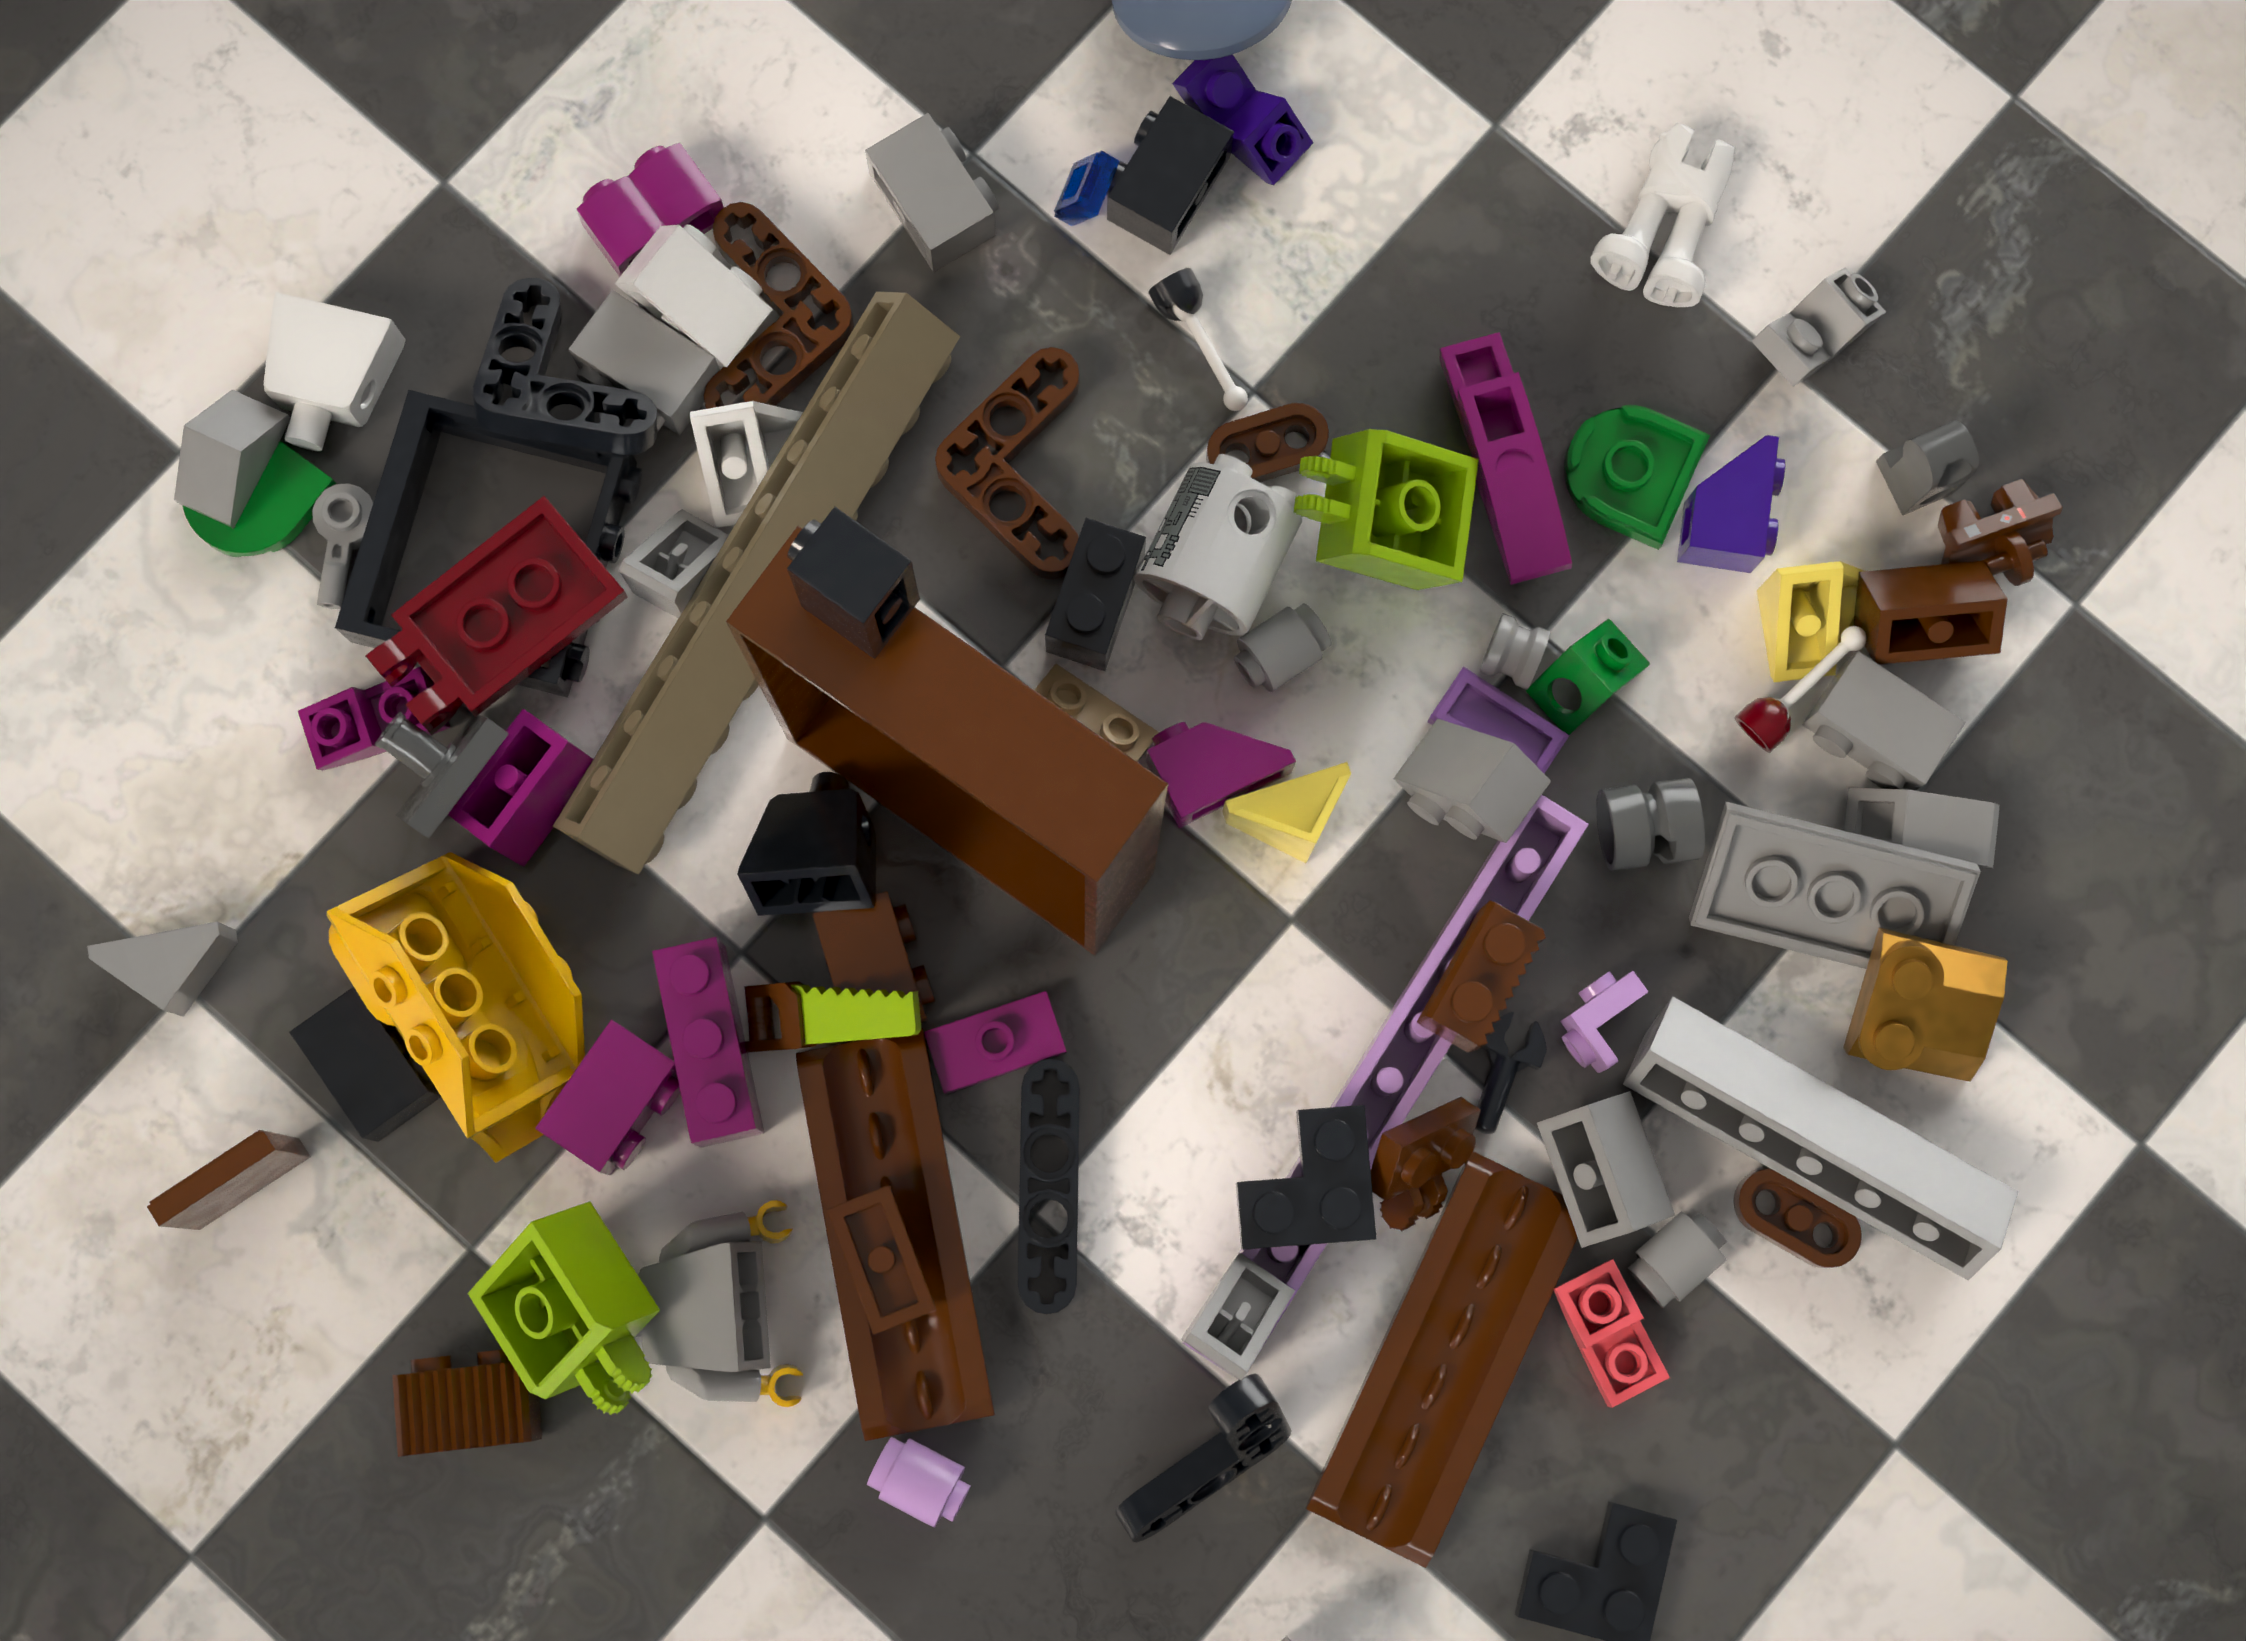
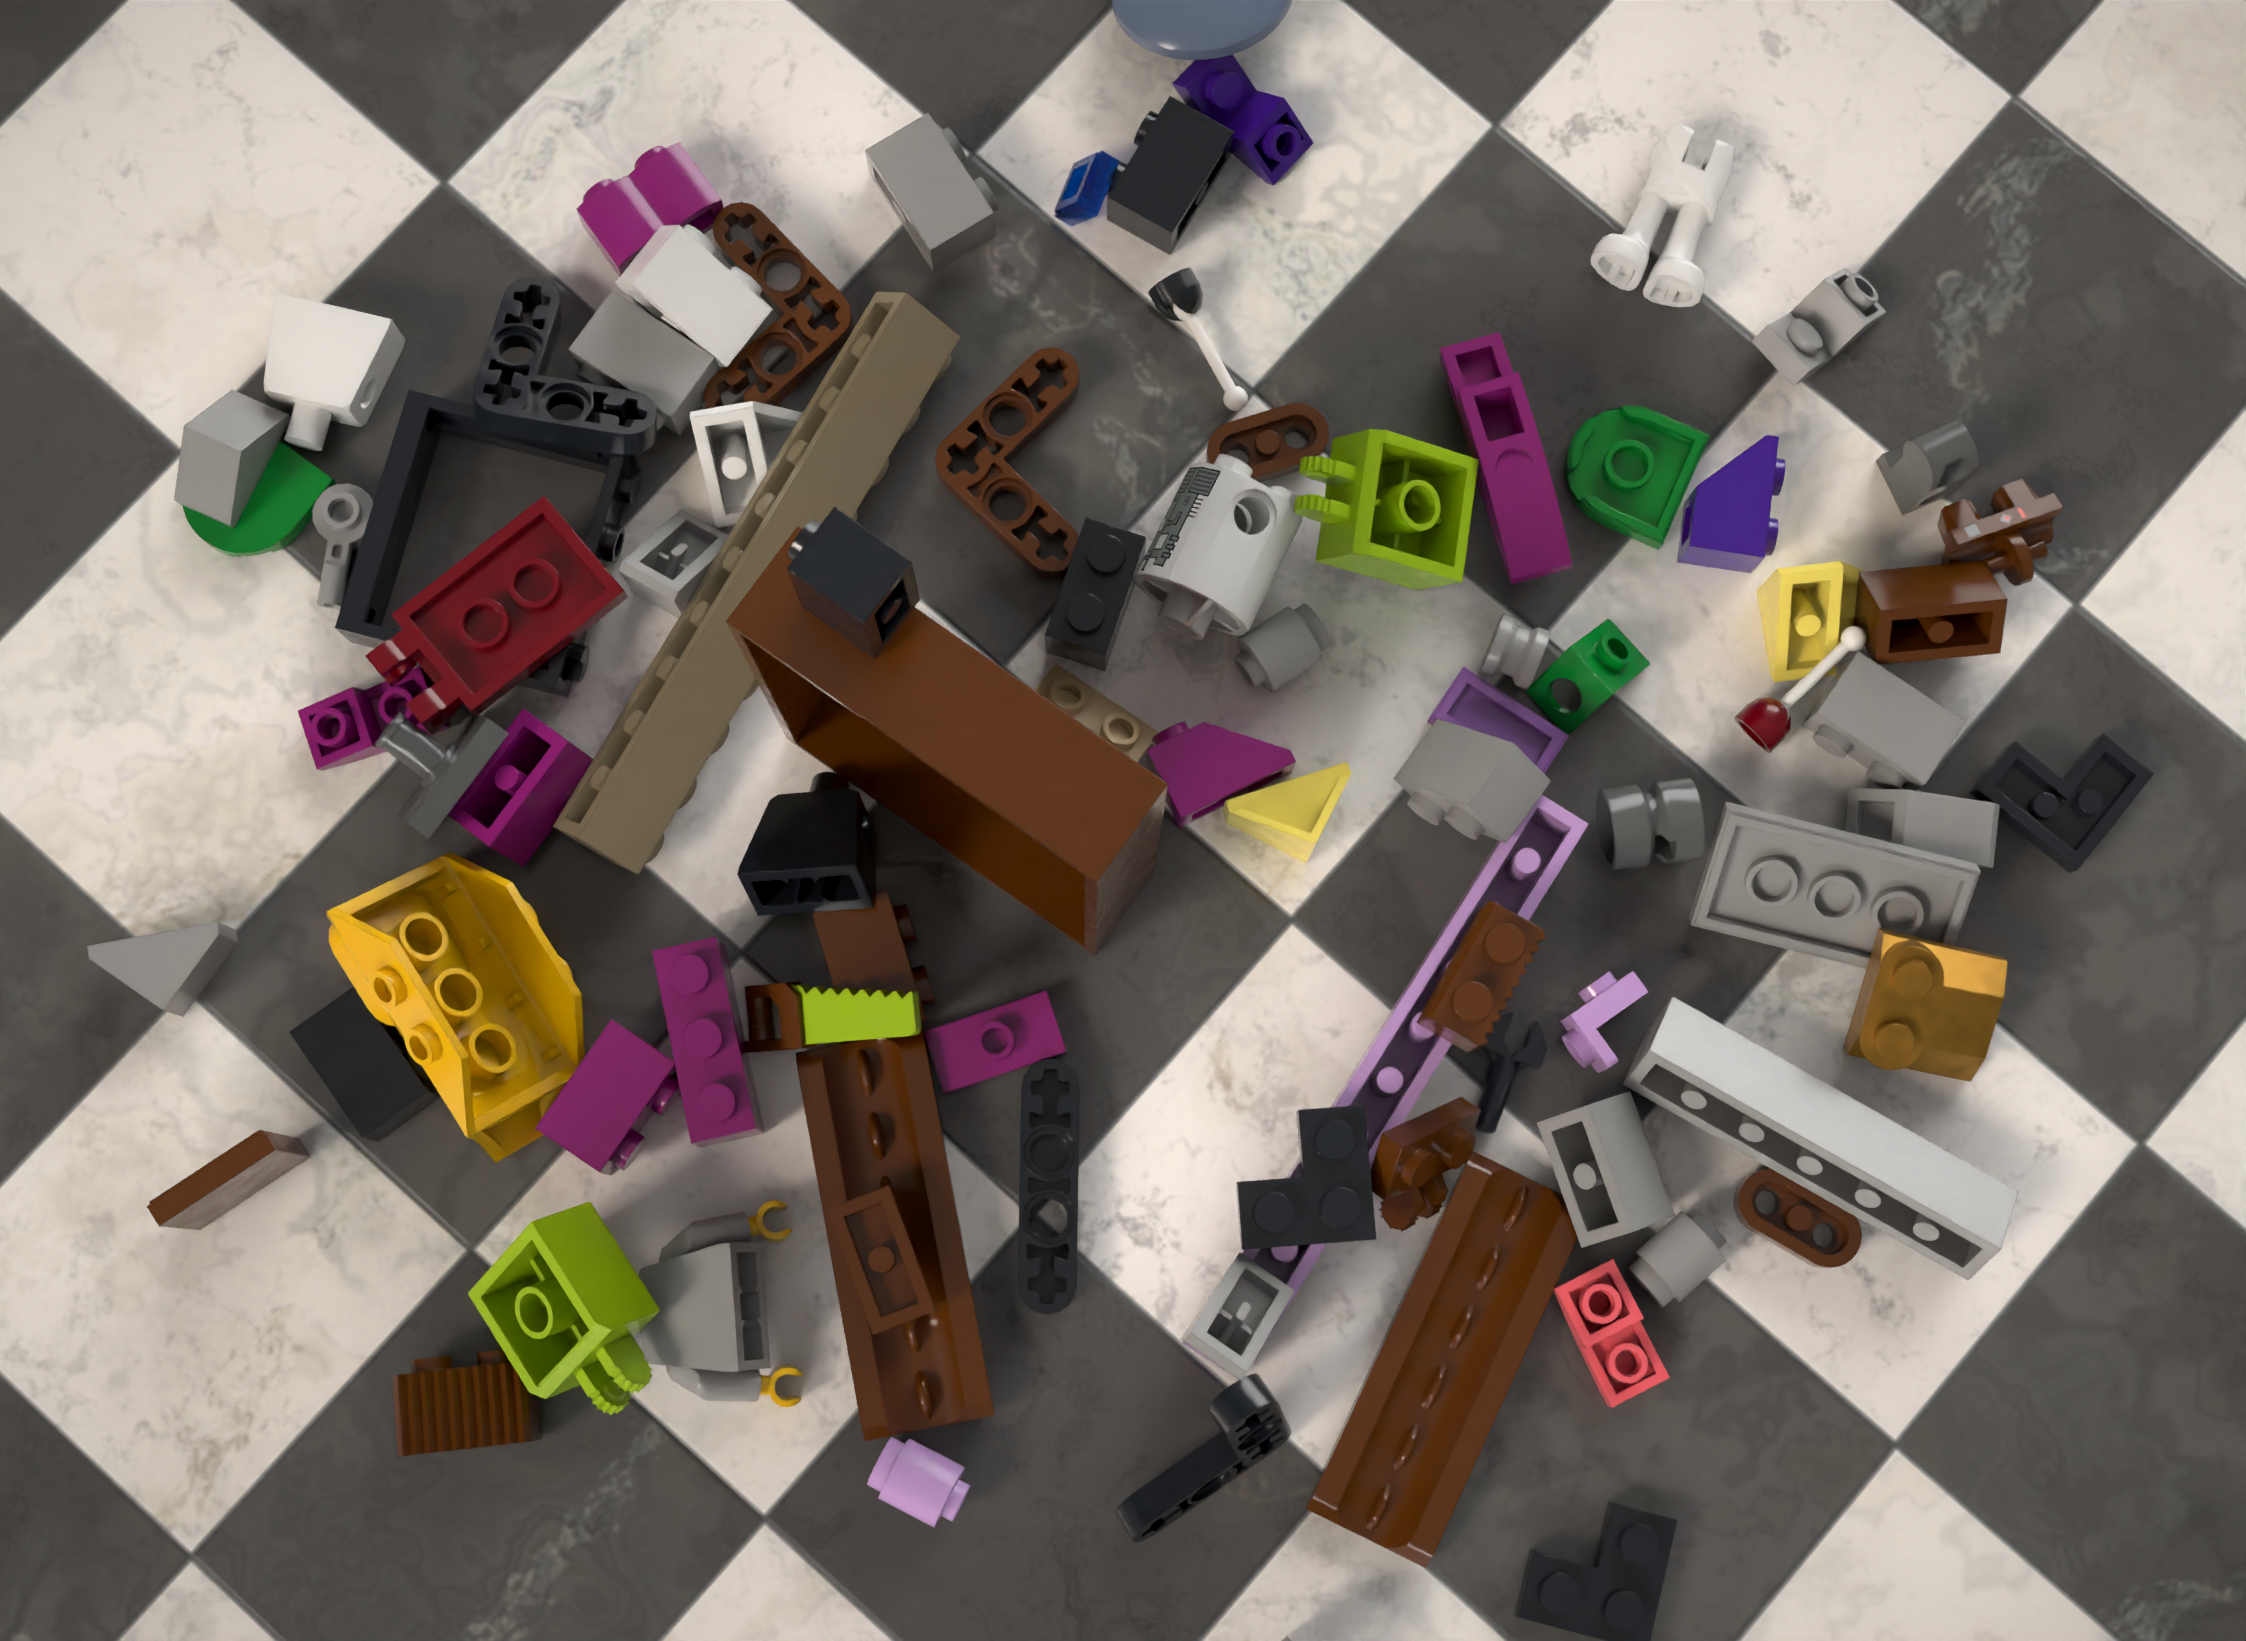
none -> black plate [1969,734,2154,873]

